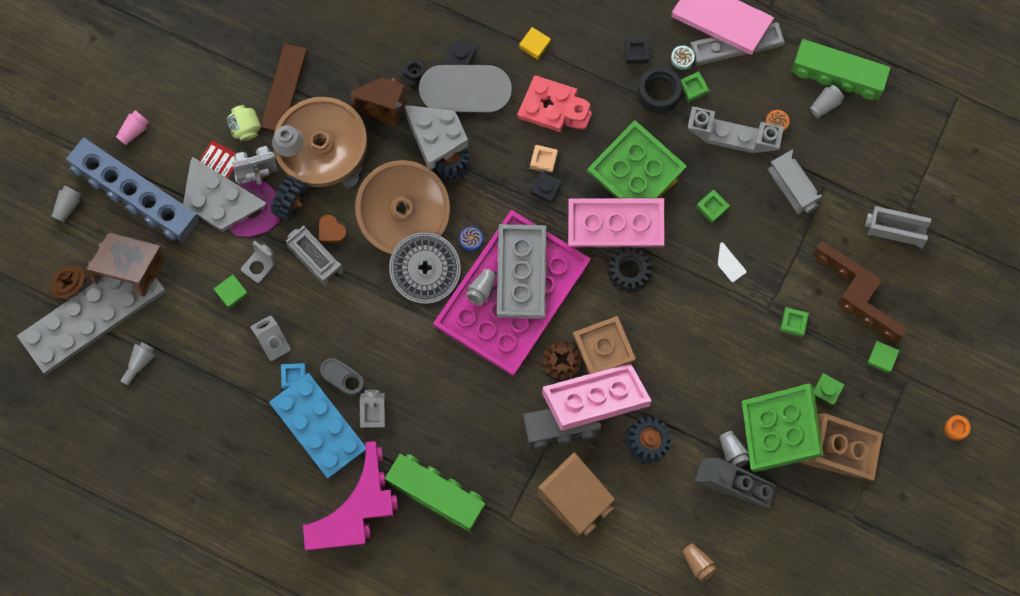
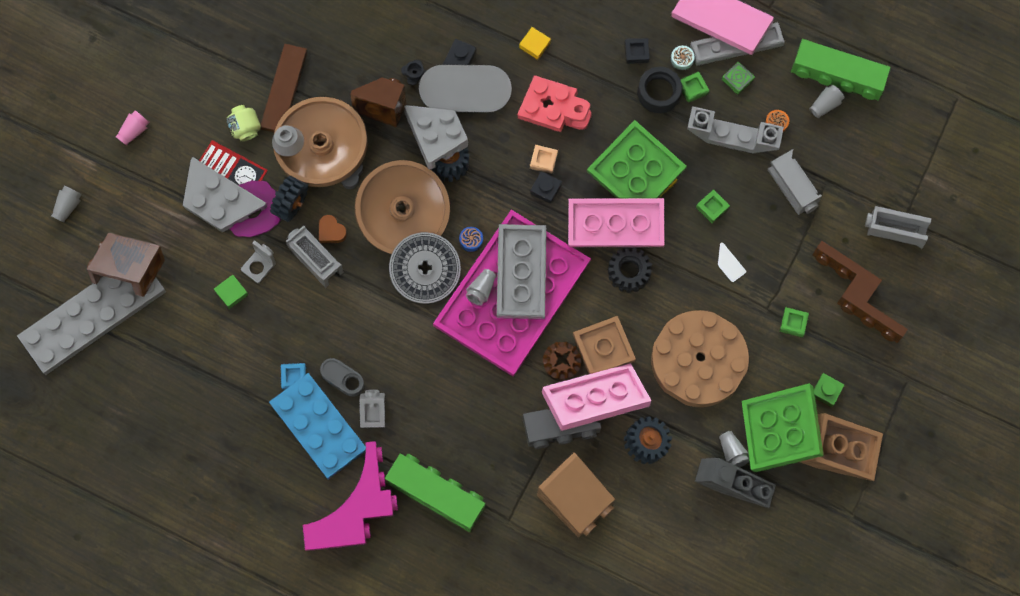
reddish brown gear [50,265,87,300] -> none
sand blue brick [66,137,200,243] -> none
light grey cone [121,342,156,386] -> none
light grey hips [232,146,278,185] -> none
light grey bracket [250,316,291,361] -> none
medium nougat cone [682,543,717,582] -> none
bright green tile [867,341,899,373] -> none
orange tile [944,415,971,441] -> none
none -> medium nougat piece [651,310,749,407]
none -> bright green tile [722,62,755,94]

